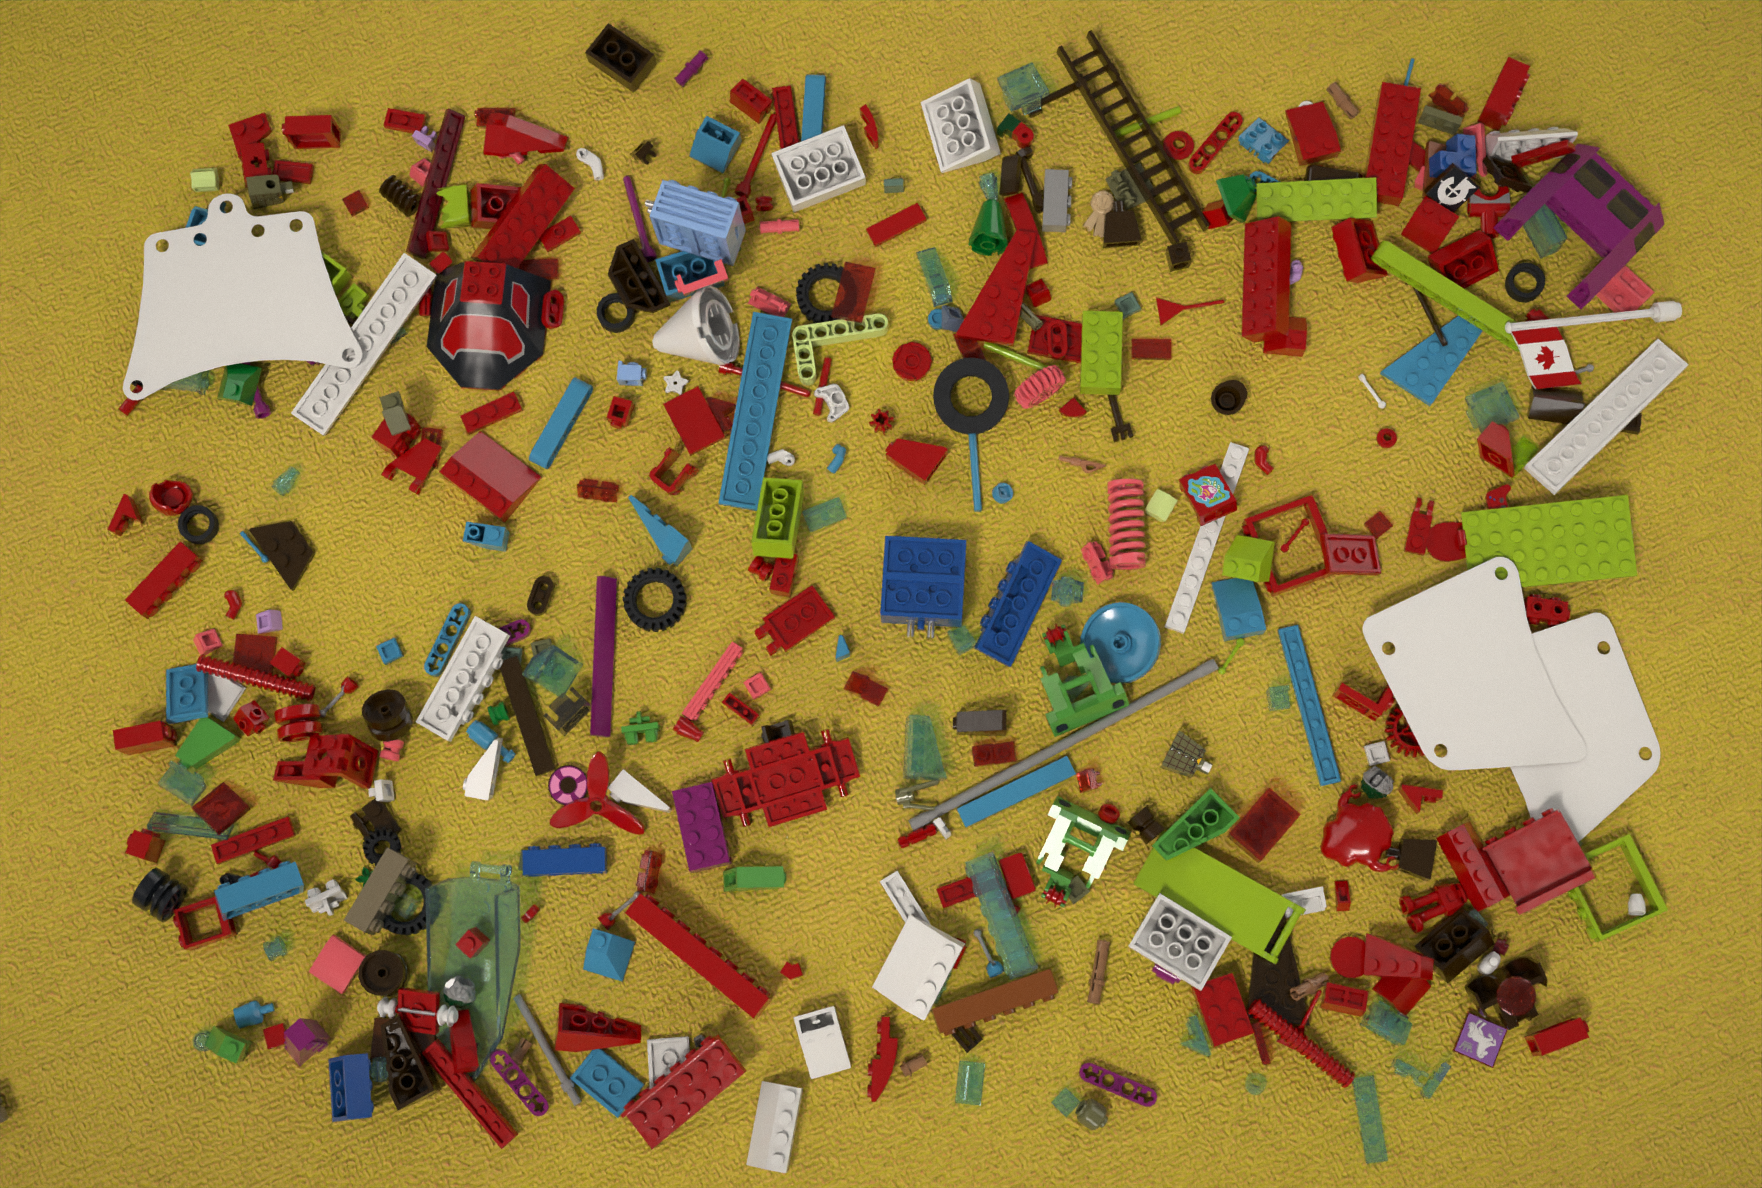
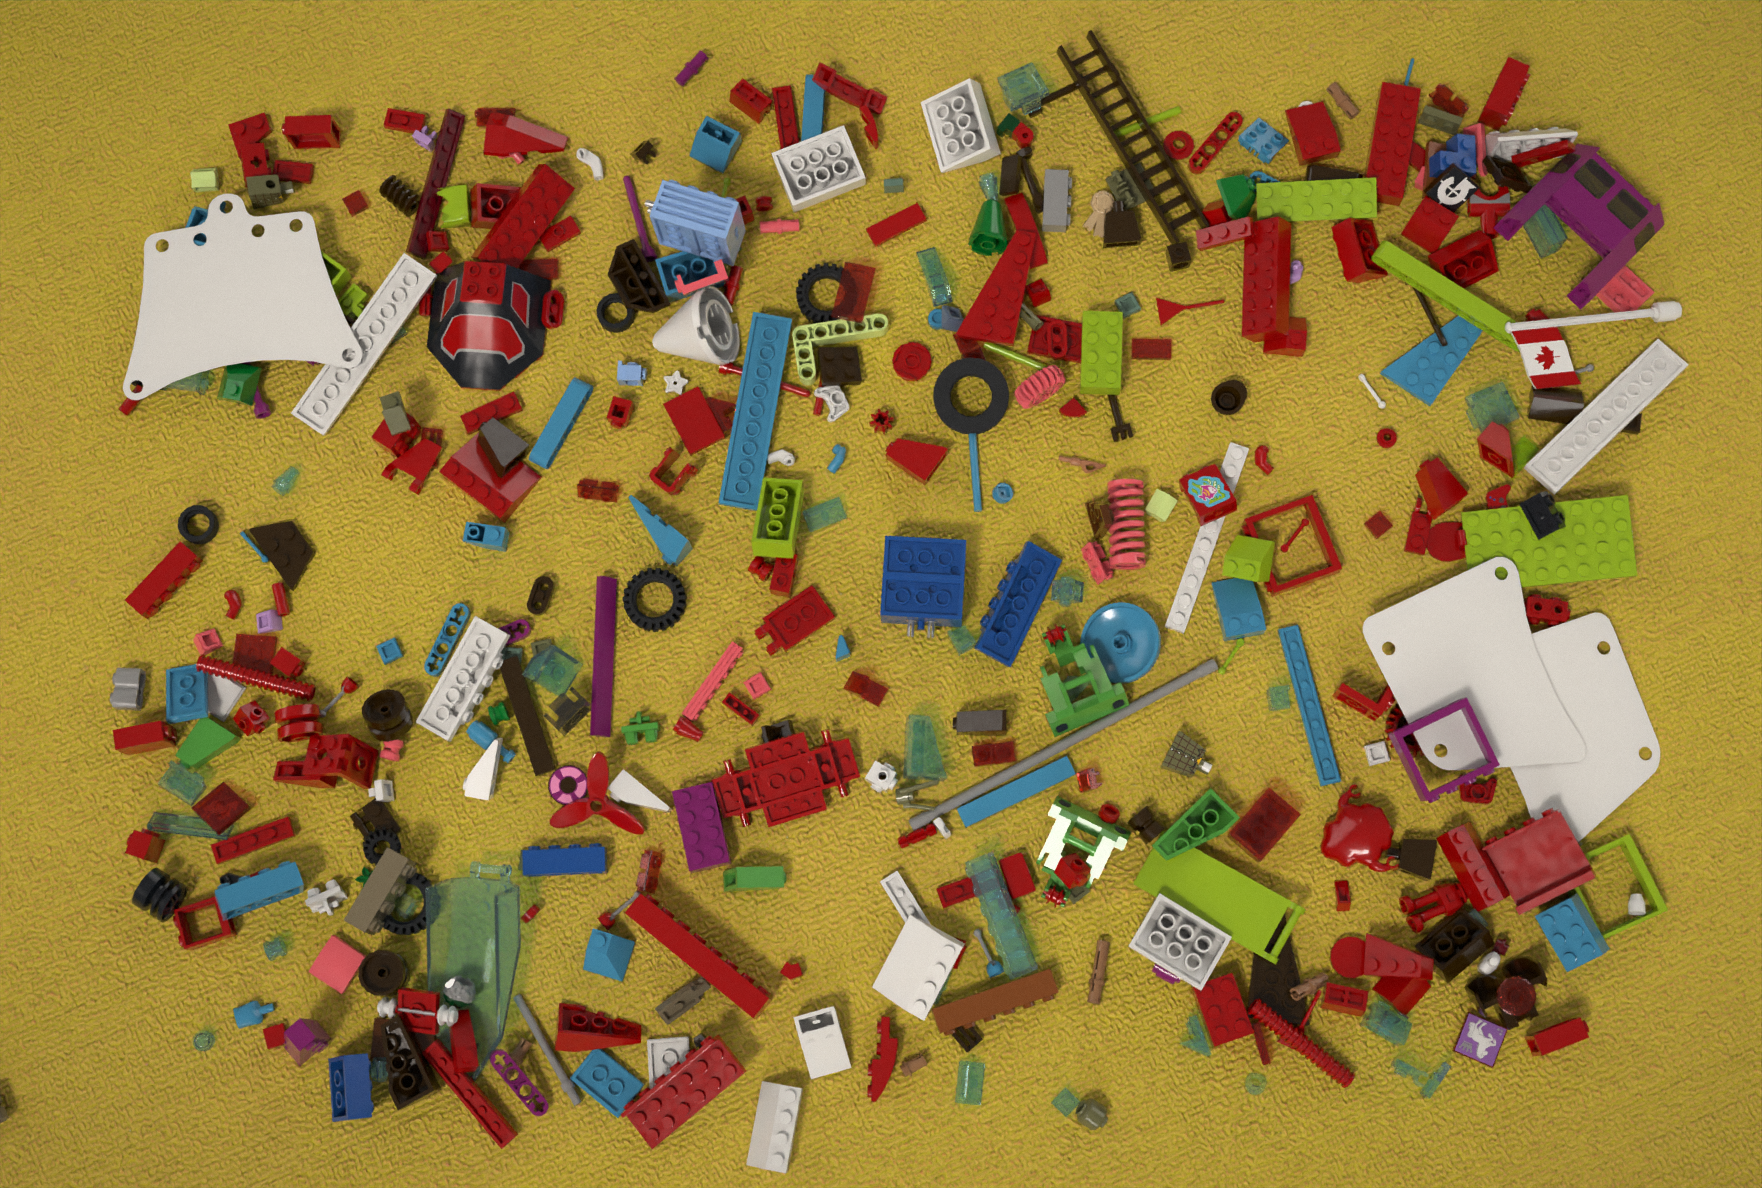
red slope [107,494,143,537] -> none
red piece [149,480,193,516] -> none
bright green slope [205,1025,252,1063] -> none
red hand [253,851,282,869] -> none
coral slope [409,158,431,187] -> none
red brick [455,927,491,959] -> none
dark brown brick [585,23,657,93] -> none
red piece [734,113,776,198] -> none
coral hinge [748,287,791,317] -> none
magenta beam [1079,1063,1157,1107] -> none
white hinge [1281,886,1327,918] -> none
red tile [1320,534,1381,576] -> none
clear light blue tile [1352,1075,1388,1164] -> none
light grey piece [1361,766,1394,799] -> none
red slope [1398,784,1443,814] -> none
black tyre [1505,263,1545,303] -> none
none -> light grey brick [110,668,146,711]
none -> red axle [271,583,290,617]
none -> dark brown slope [478,417,529,479]
none -> dark tan hinge [655,977,711,1025]
none -> red pin [724,265,743,306]
none -> red slope [812,62,887,115]
none -> dark brown plate [817,346,862,386]
none -> white brick [865,760,898,793]
none -> red brick [1054,853,1091,889]
none -> reddish brown wing [1085,501,1114,540]
none -> red plate [1196,216,1255,251]
none -> magenta window [1388,697,1500,803]
none -> red slope [1415,457,1468,520]
none -> red piece [1458,775,1497,805]
none -> black bracket [1519,491,1566,540]
none -> dark azure brick [1535,894,1610,972]

